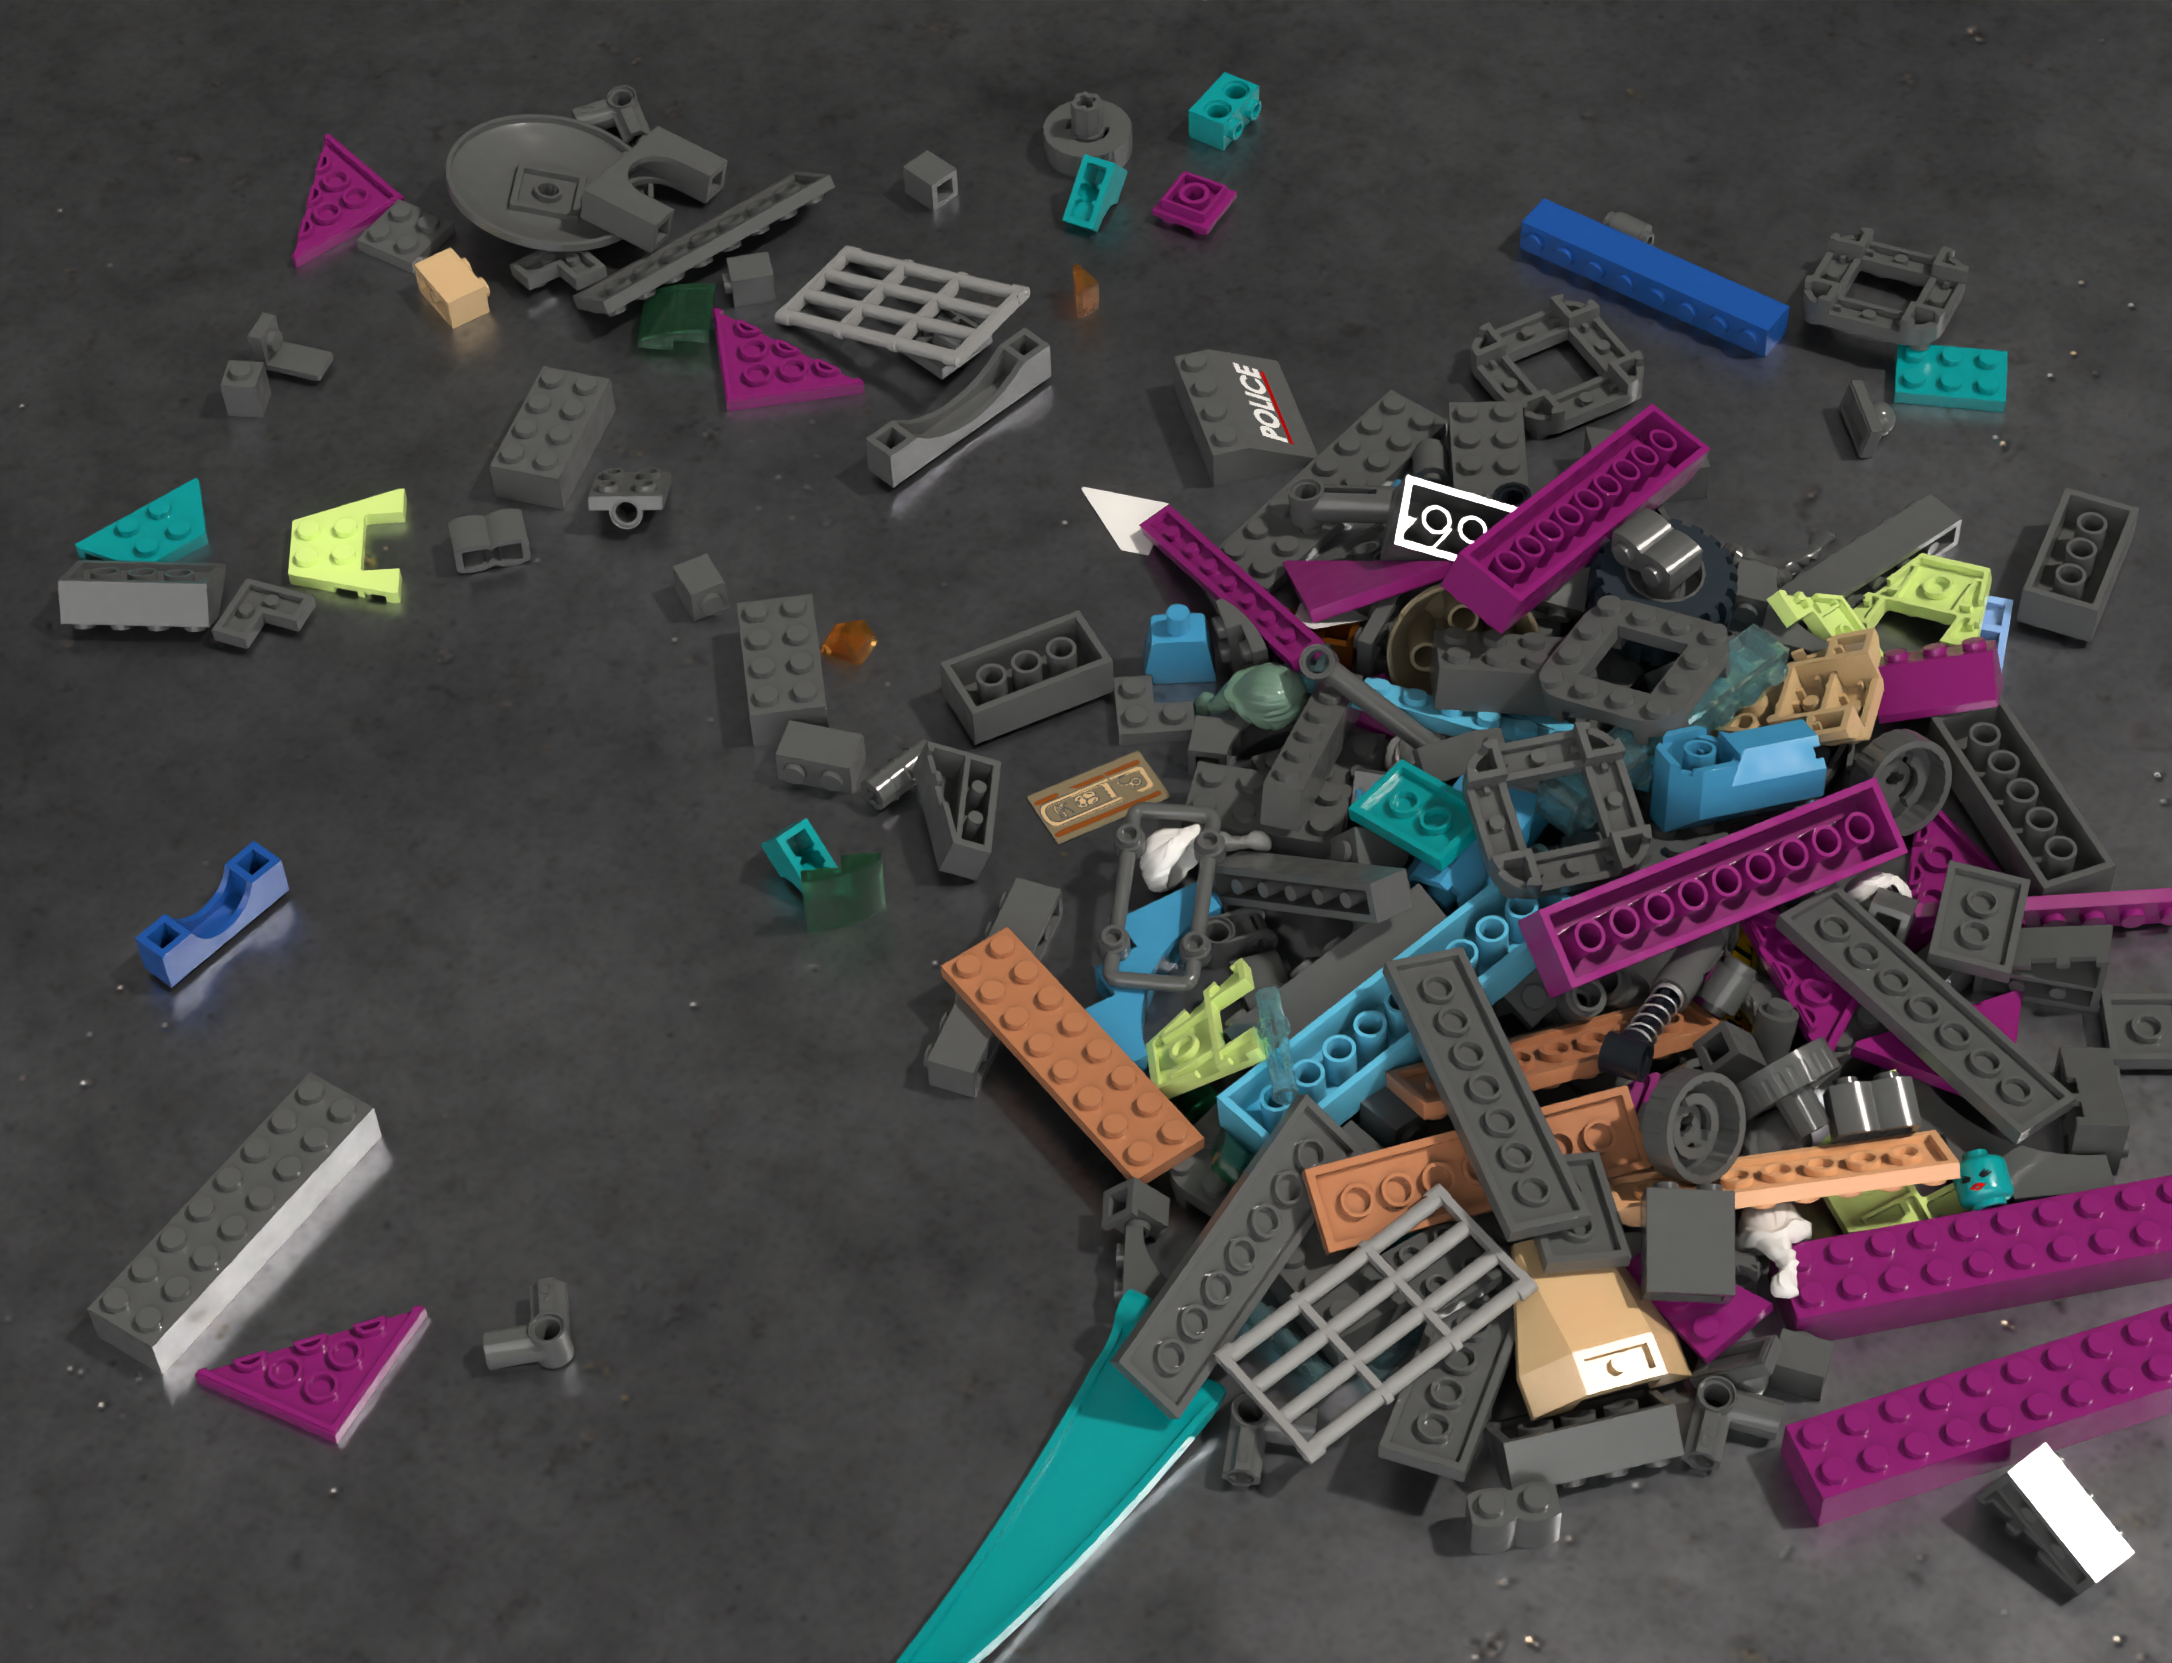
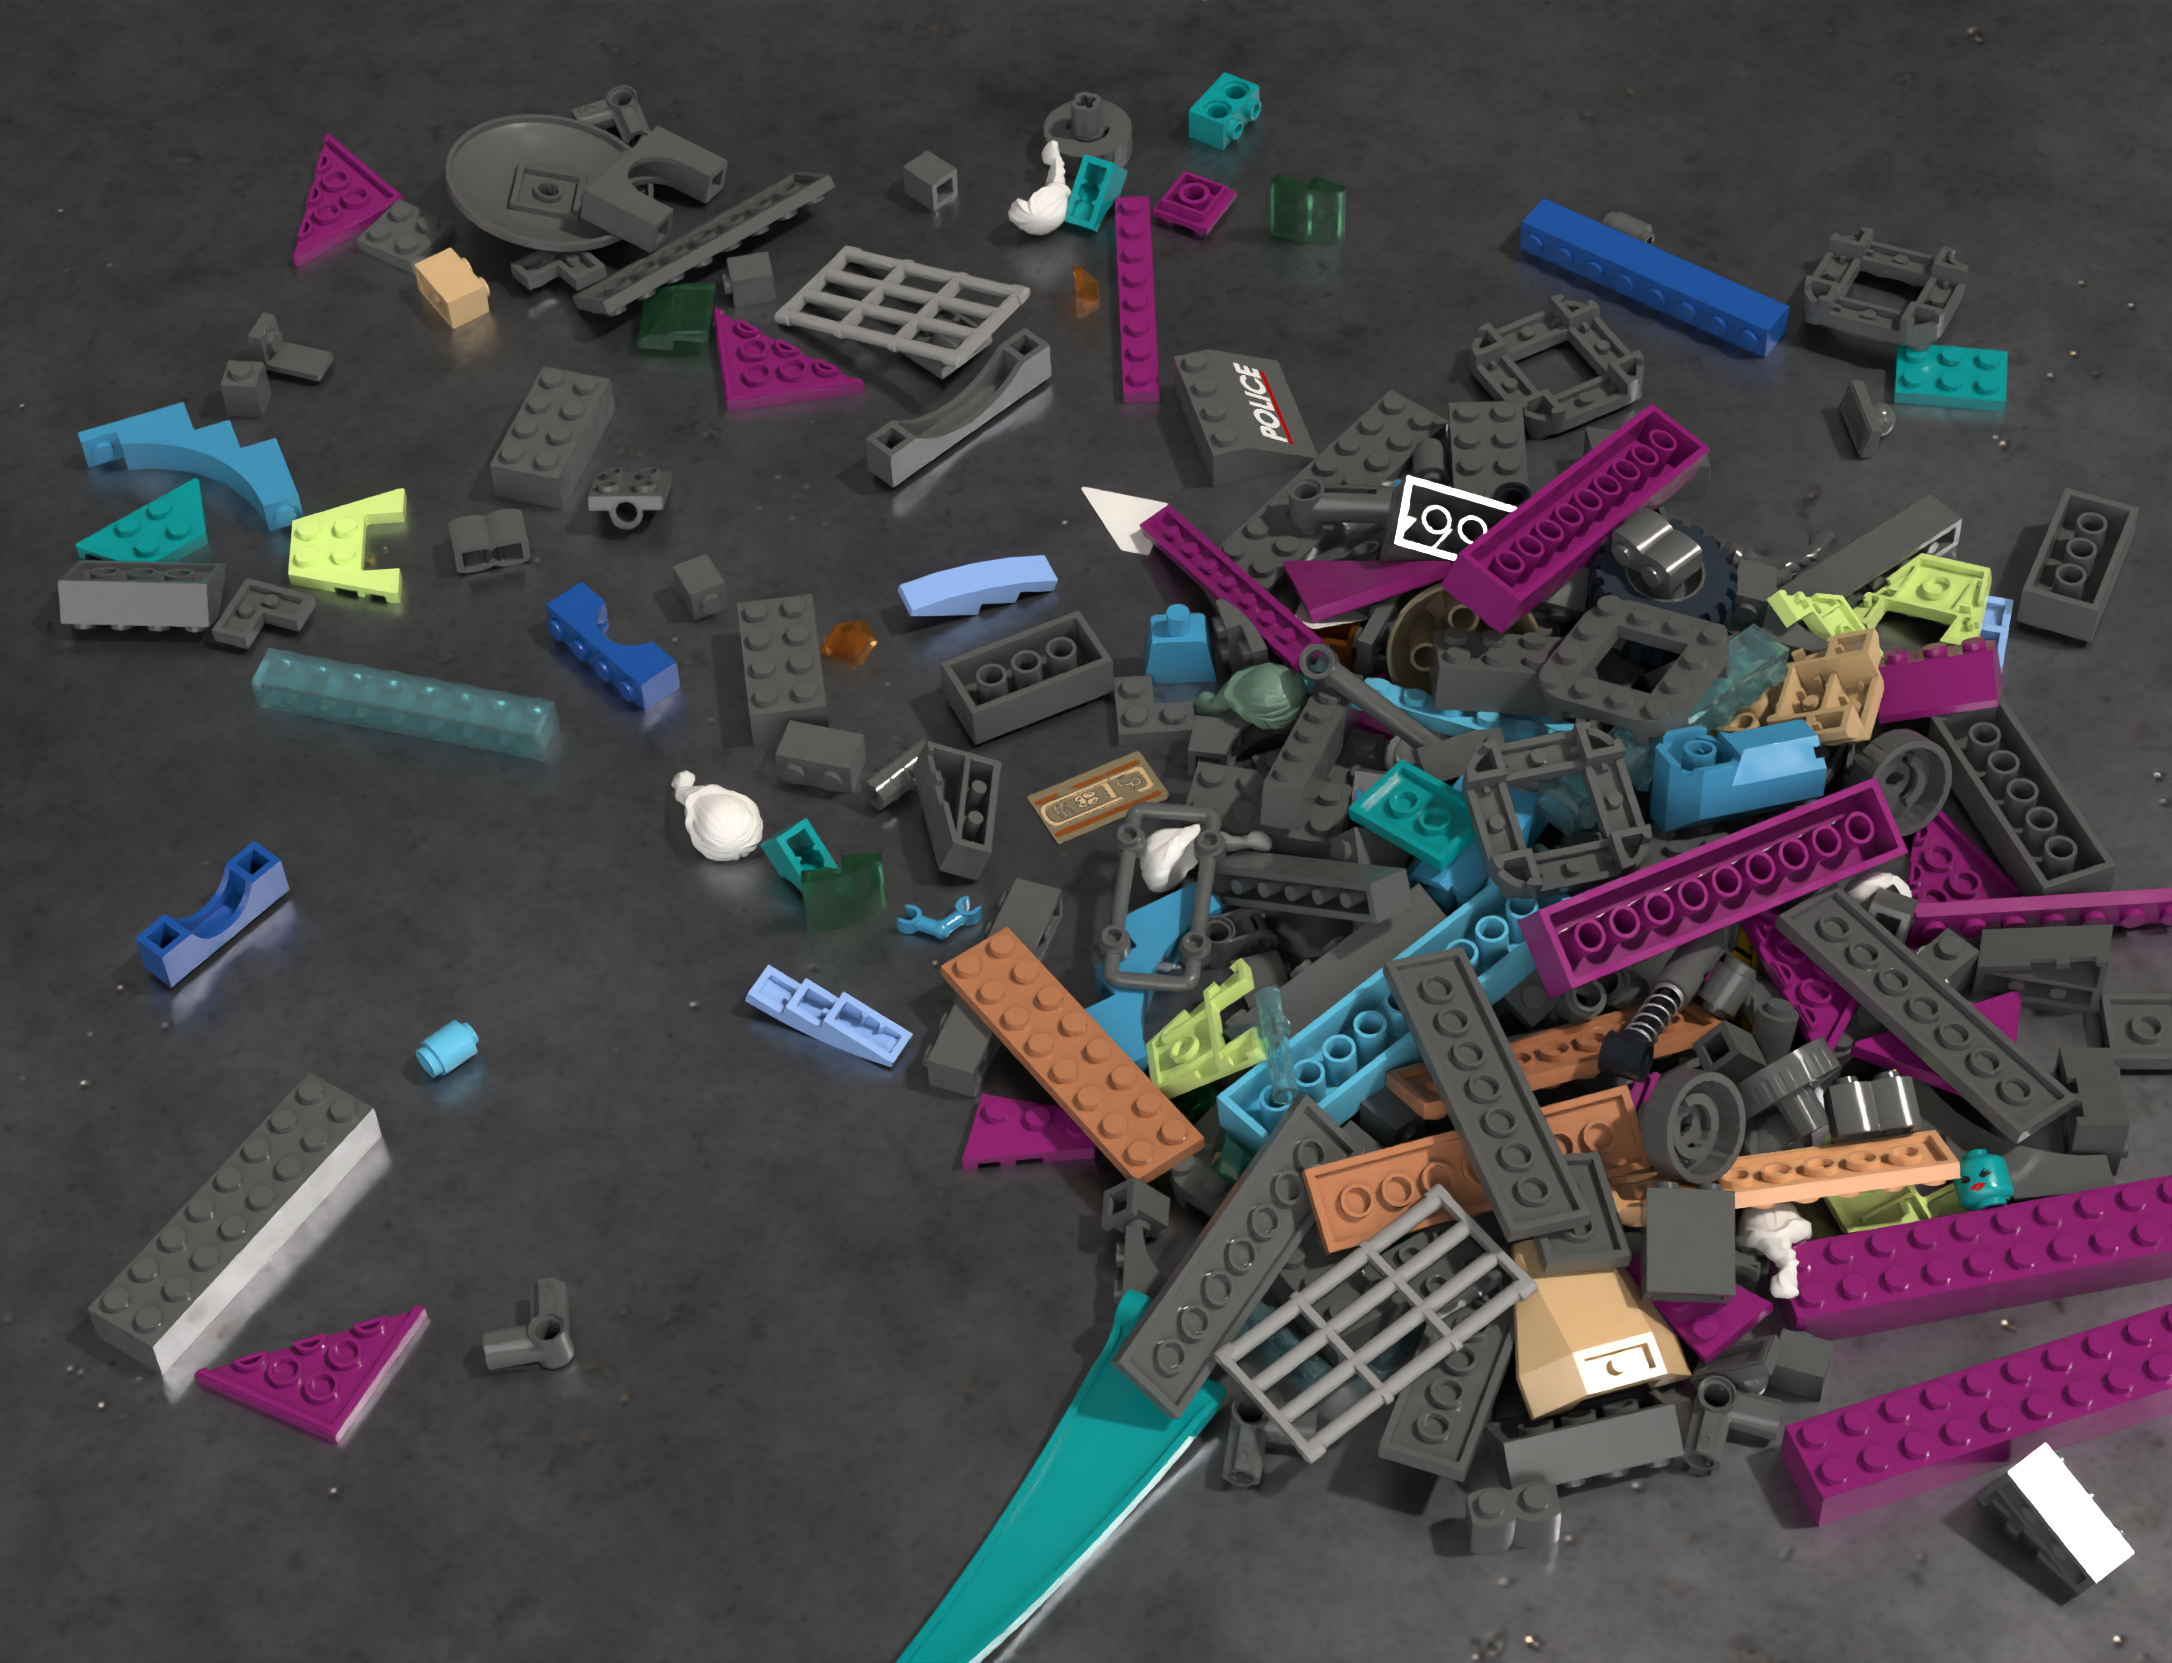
dark grey plate [1926,860,2031,984] -> none
none -> dark azure arch [78,402,304,532]
none -> clear light blue brick [251,648,560,761]
none -> medium azure brick [415,1020,479,1078]
none -> blue arch [546,581,680,711]
none -> white hair [671,770,763,861]
none -> light blue slope [745,964,913,1067]
none -> dark azure arm [896,896,982,939]
none -> light blue slope [898,555,1058,616]
none -> magenta wing [962,1094,1098,1170]
none -> white hair [1008,140,1072,236]
none -> magenta plate [1115,196,1160,403]
none -> clear green slope [1270,173,1346,245]

